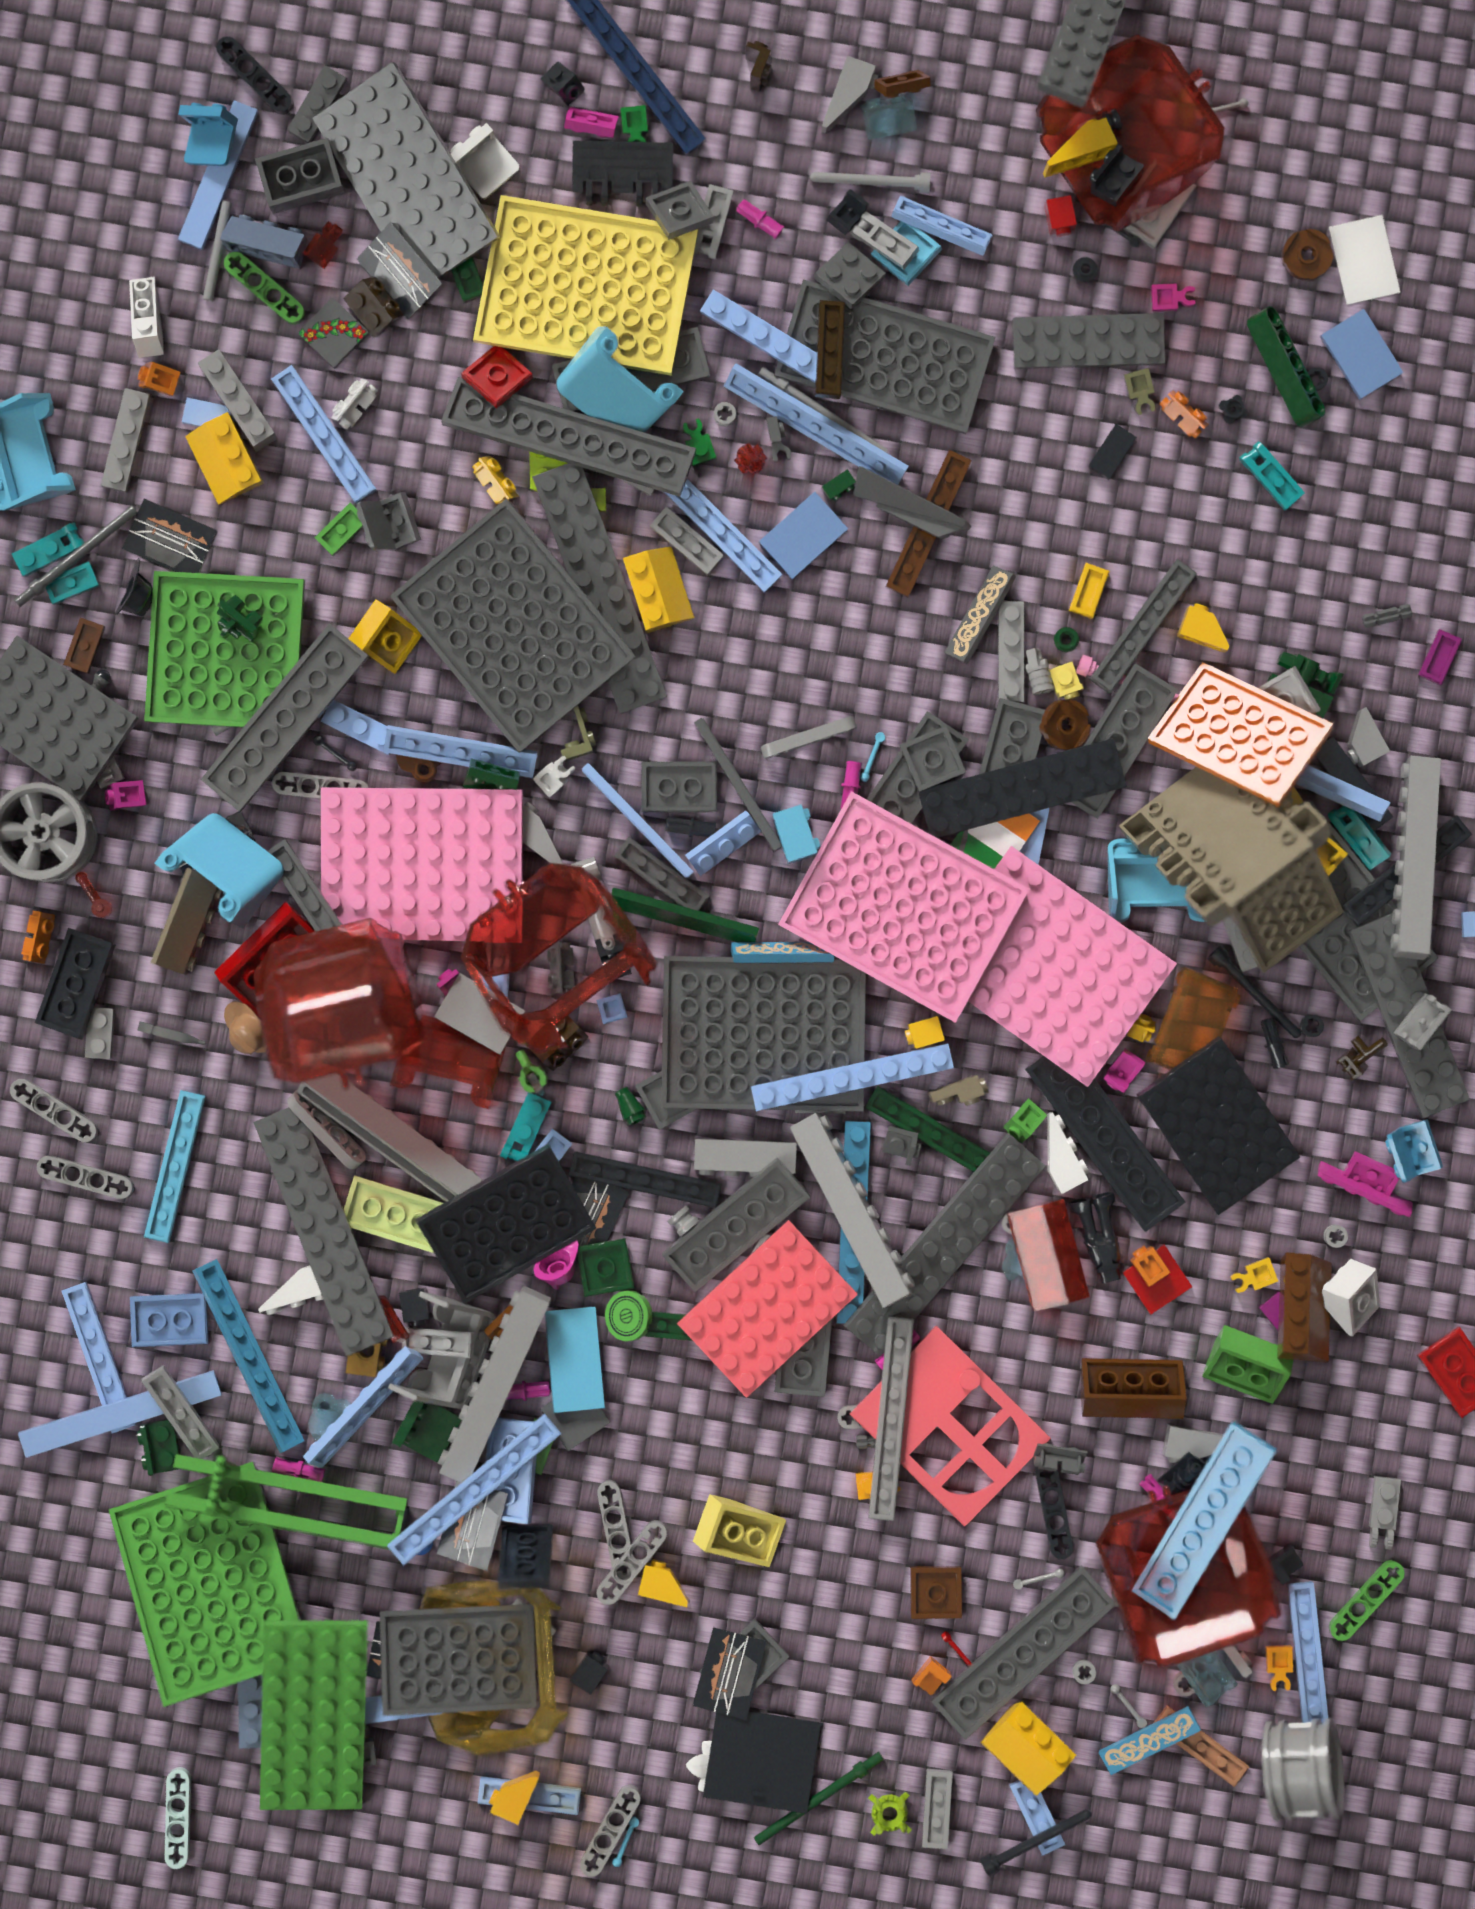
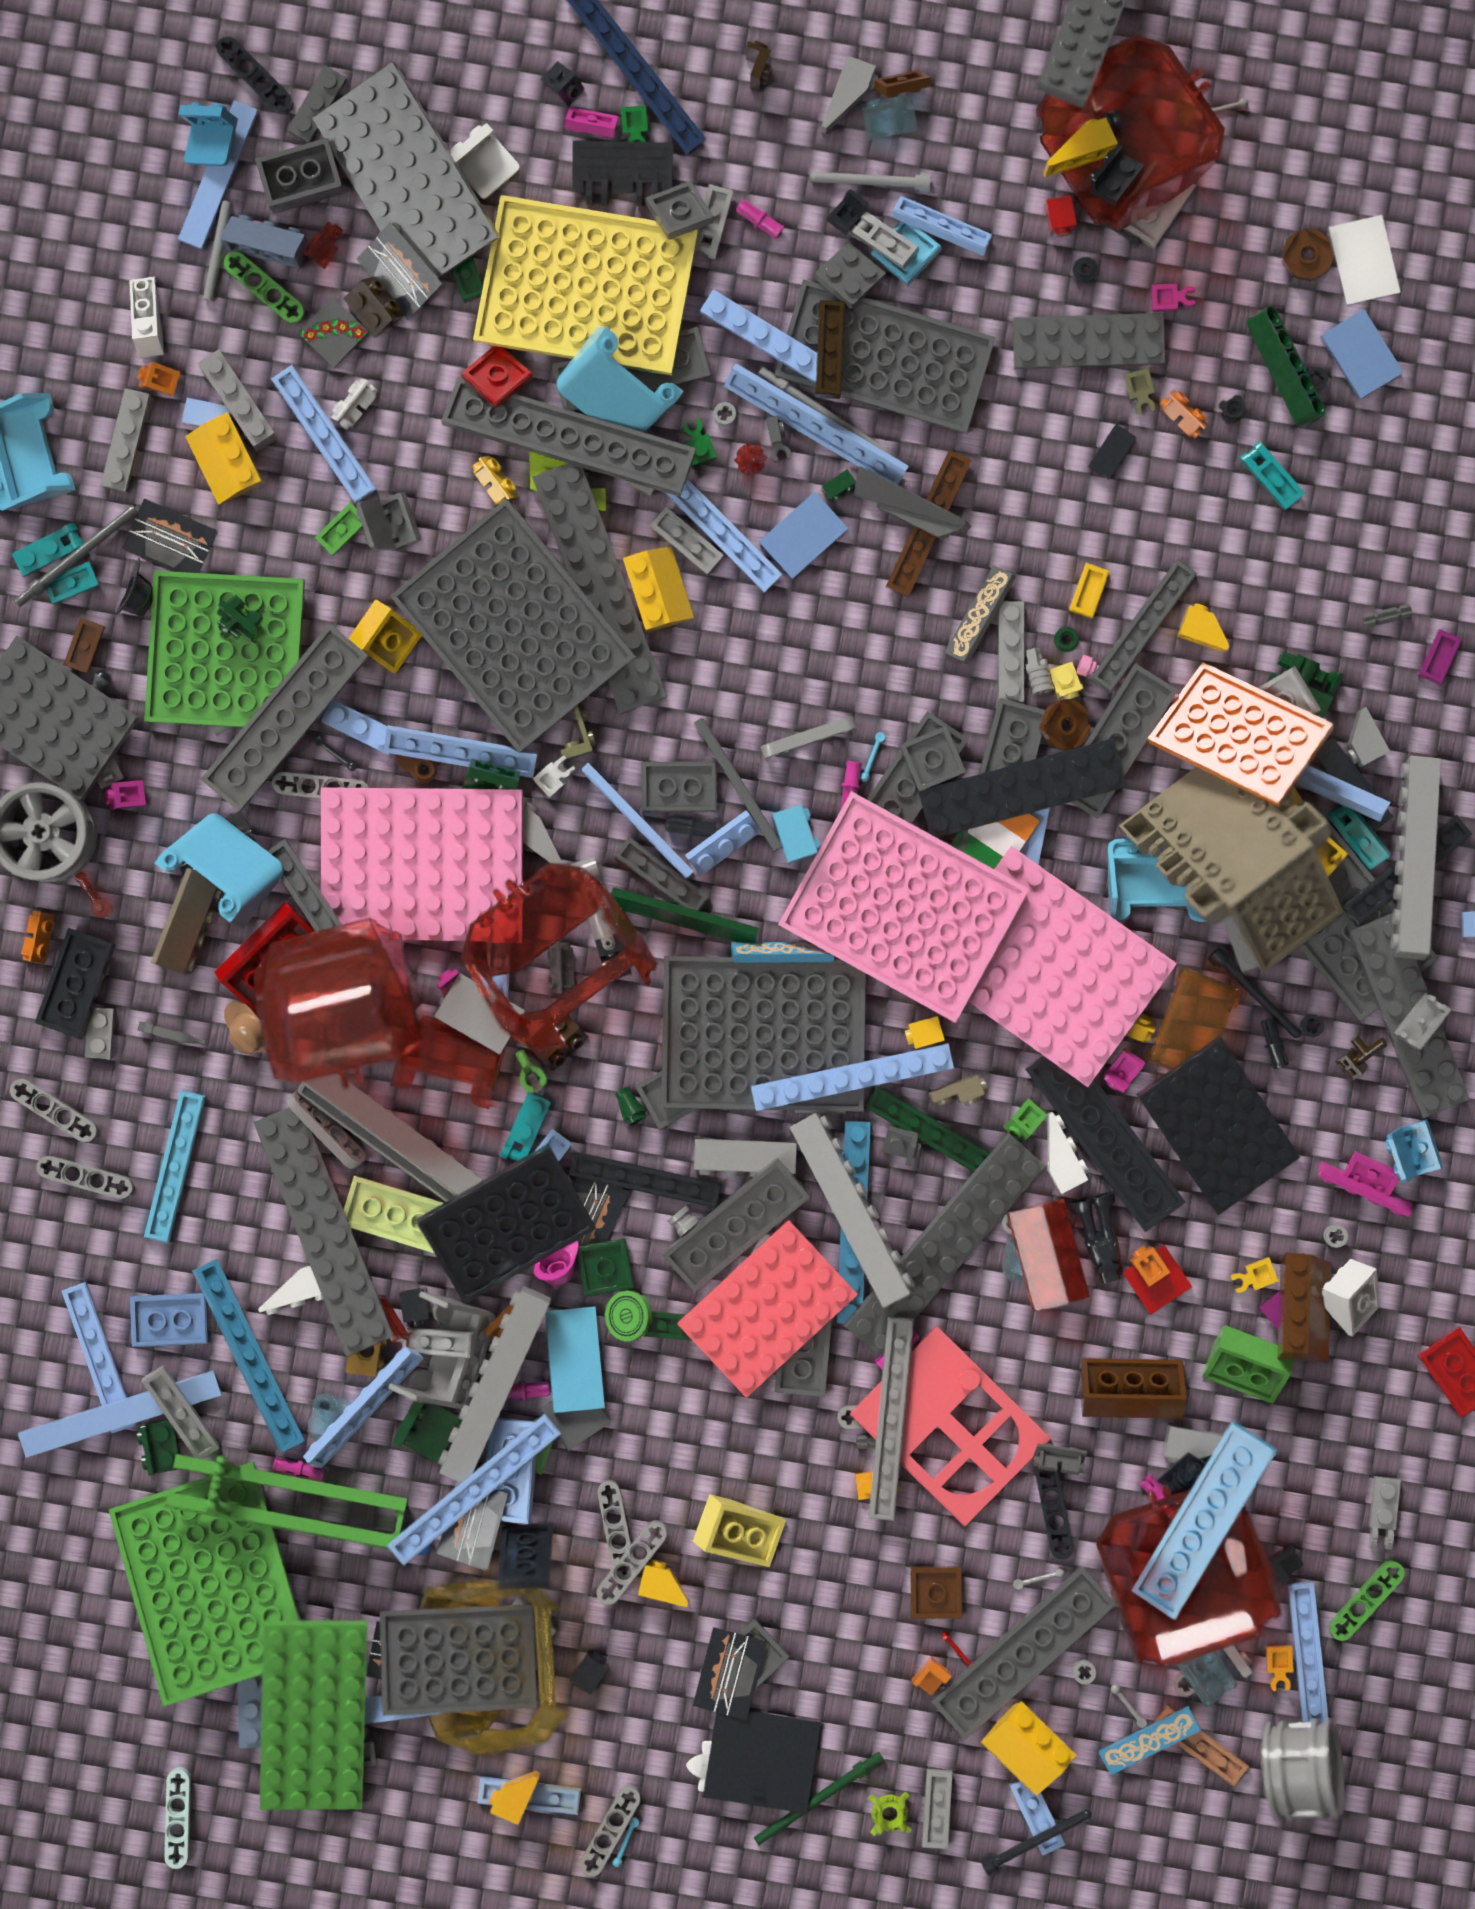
medium blue tile [596,993,628,1024] -> none

